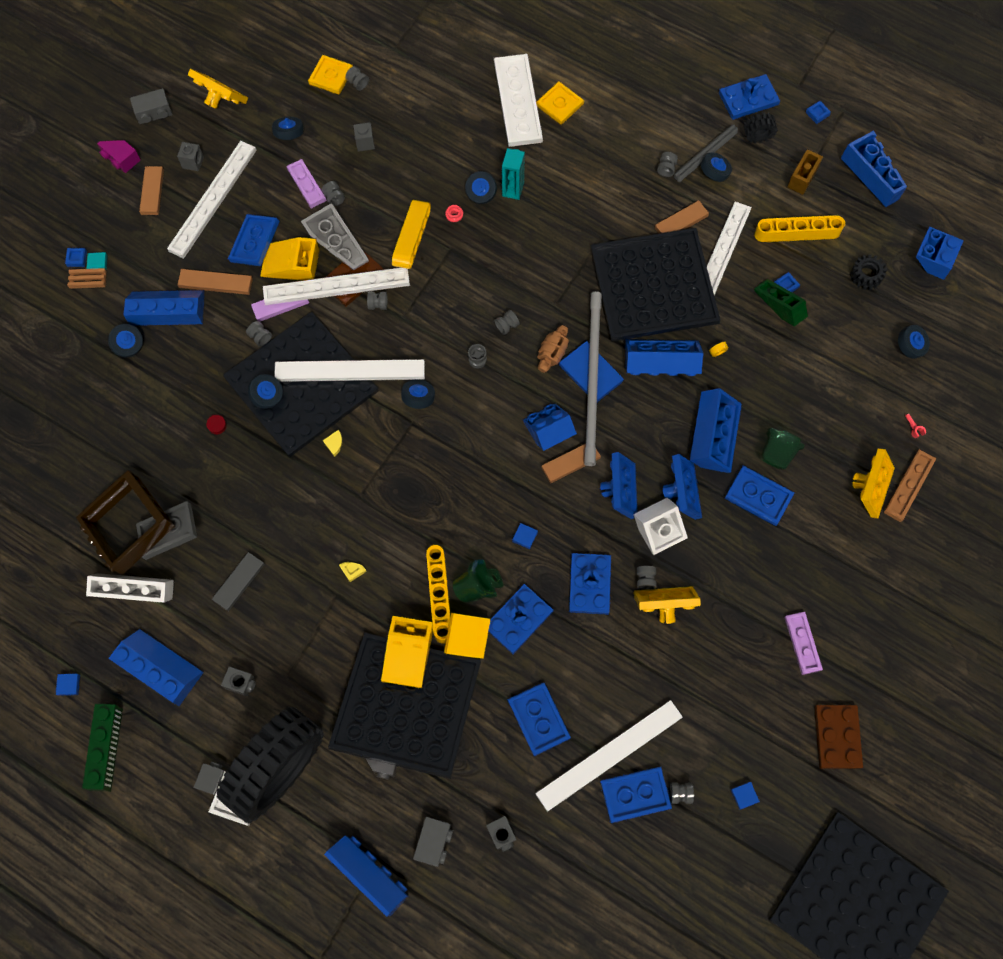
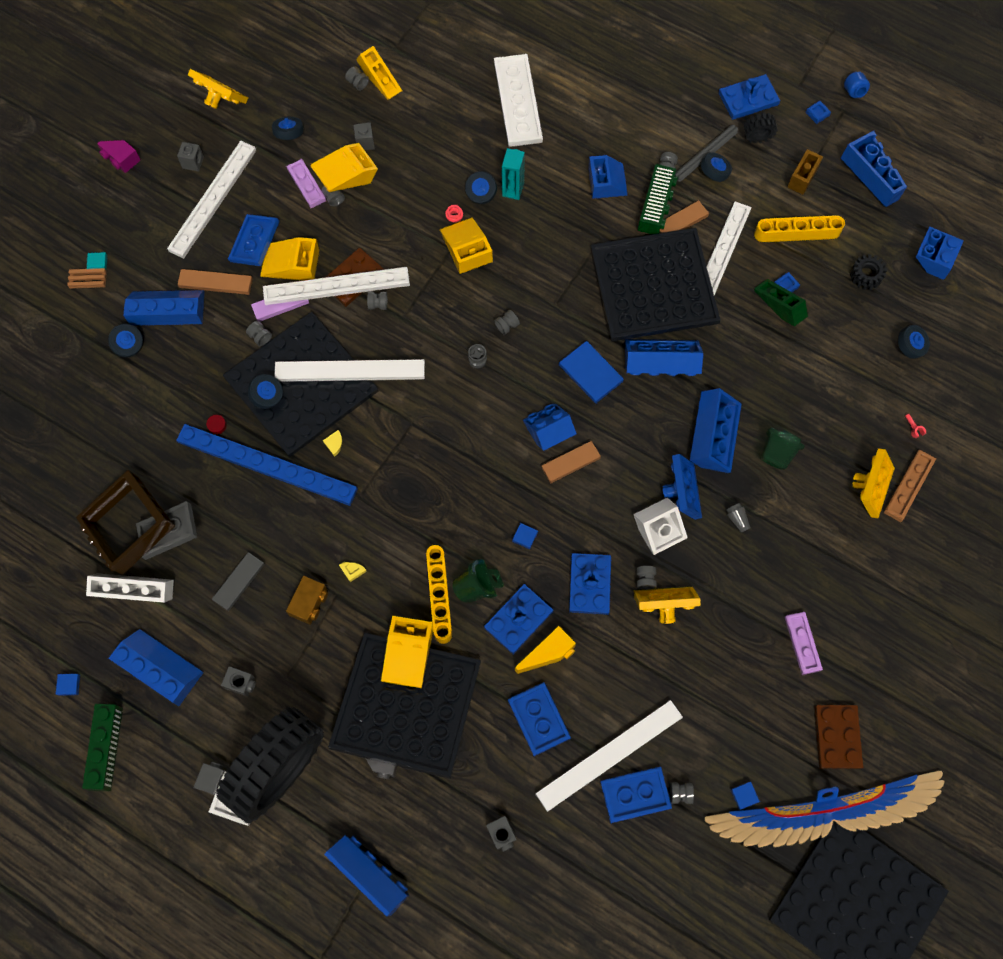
blue tile [65,248,87,267] -> none
dark grey brick [130,88,173,124] -> none
medium nougat tile [139,167,164,215] -> none
light grey wedge [301,203,369,270] -> none
yellow tile [308,55,353,95] -> none
yellow beam [392,200,431,269] -> none
black wheel [401,380,435,409] -> none
dark grey brick [413,817,454,867] -> none
yellow tile [444,613,491,659] -> none
yellow tile [536,81,584,125] -> none
medium nougat piece [537,325,569,373] -> none
light grey piece [584,292,602,466] -> none
blue plate [600,452,637,519] -> none
yellow tile [709,342,729,357] -> none
blue tile [724,465,794,526] -> none
none -> blue plate [176,424,358,506]
none -> pearl gold brick [286,576,328,625]
none -> yellow slope [311,143,378,192]
none -> yellow slope [356,46,402,100]
none -> yellow slope [440,217,493,274]
none -> yellow slope [515,626,576,674]
none -> blue slope [588,155,628,199]
none -> dark green brick [638,164,678,235]
none -> piece [705,771,944,848]
none -> dark grey cone [726,503,751,533]
none -> blue head [844,72,870,98]

